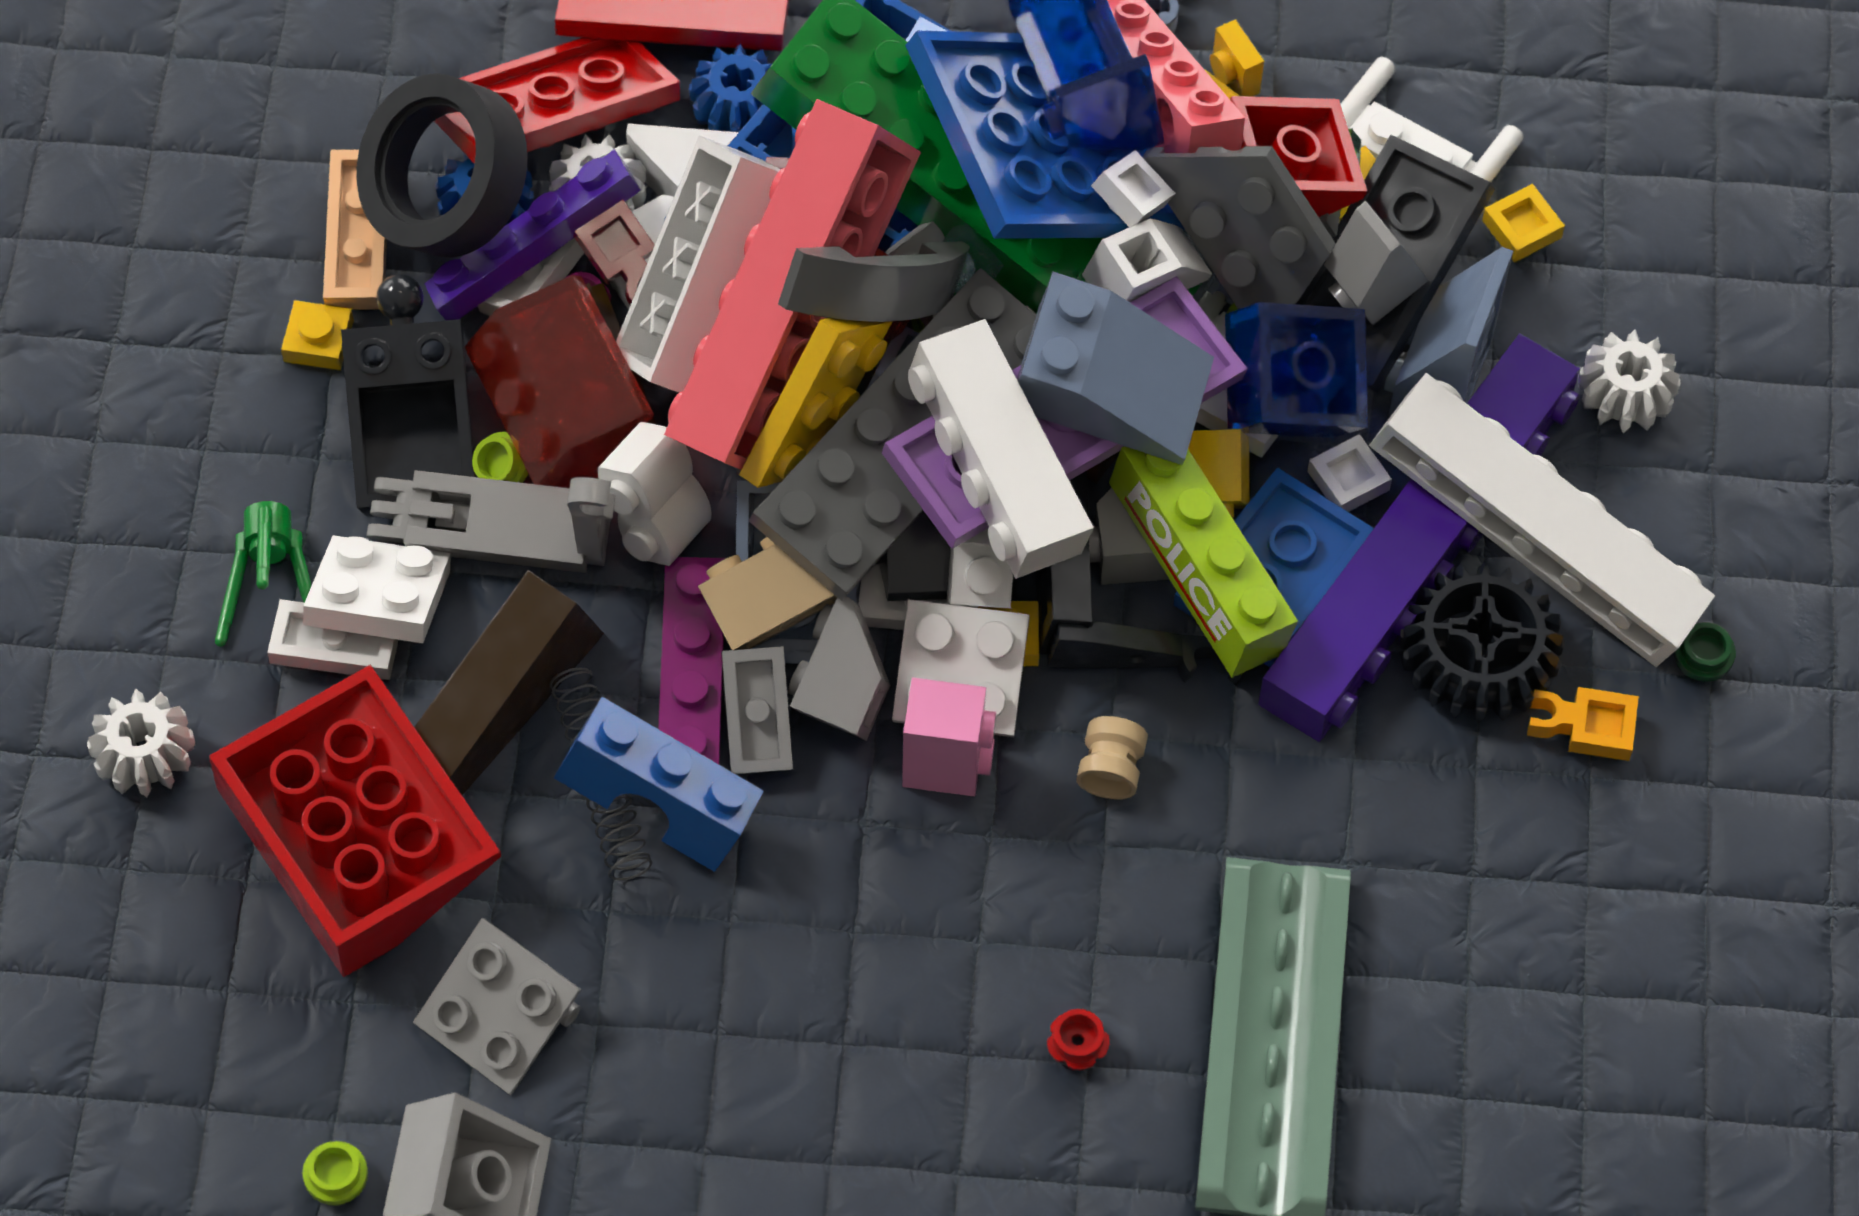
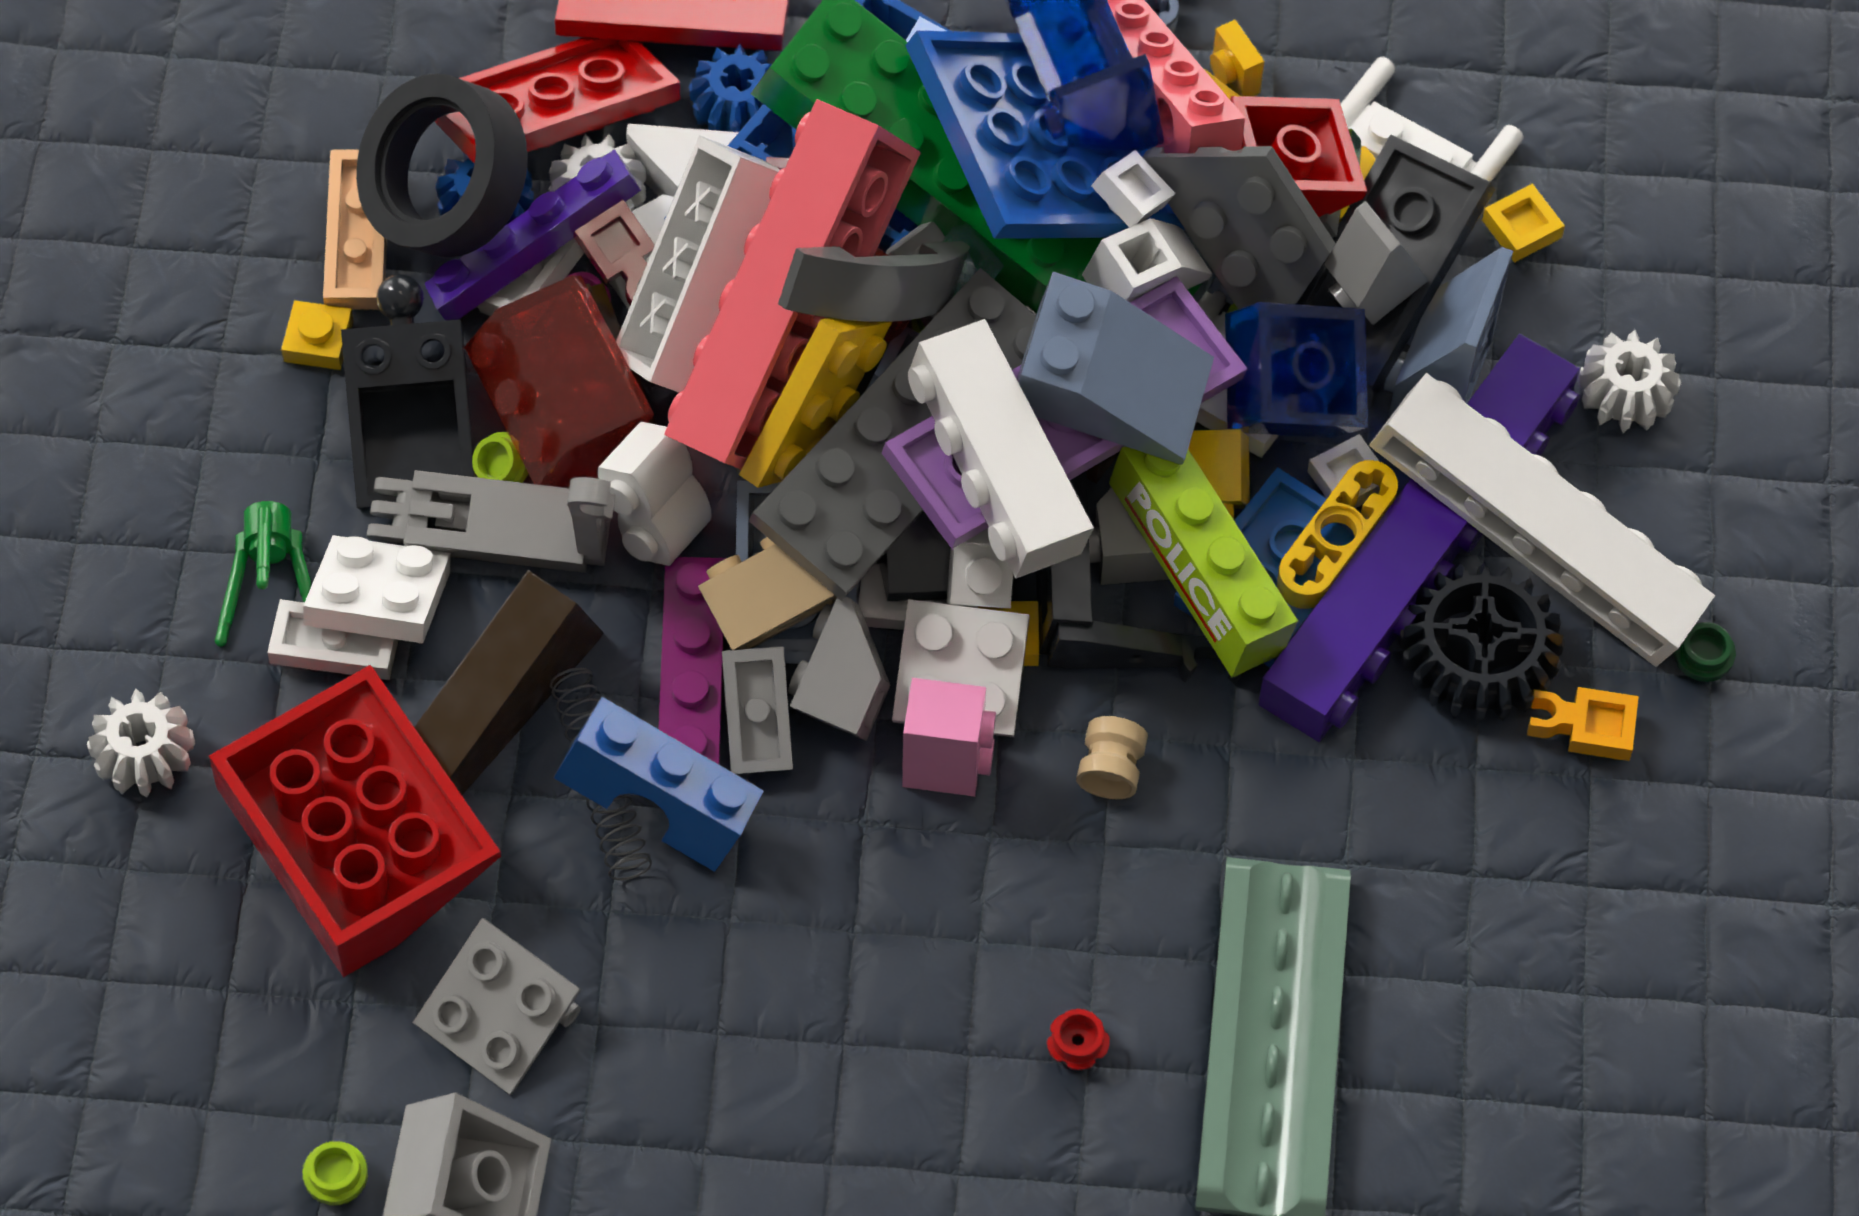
none -> yellow beam [1277,460,1398,609]

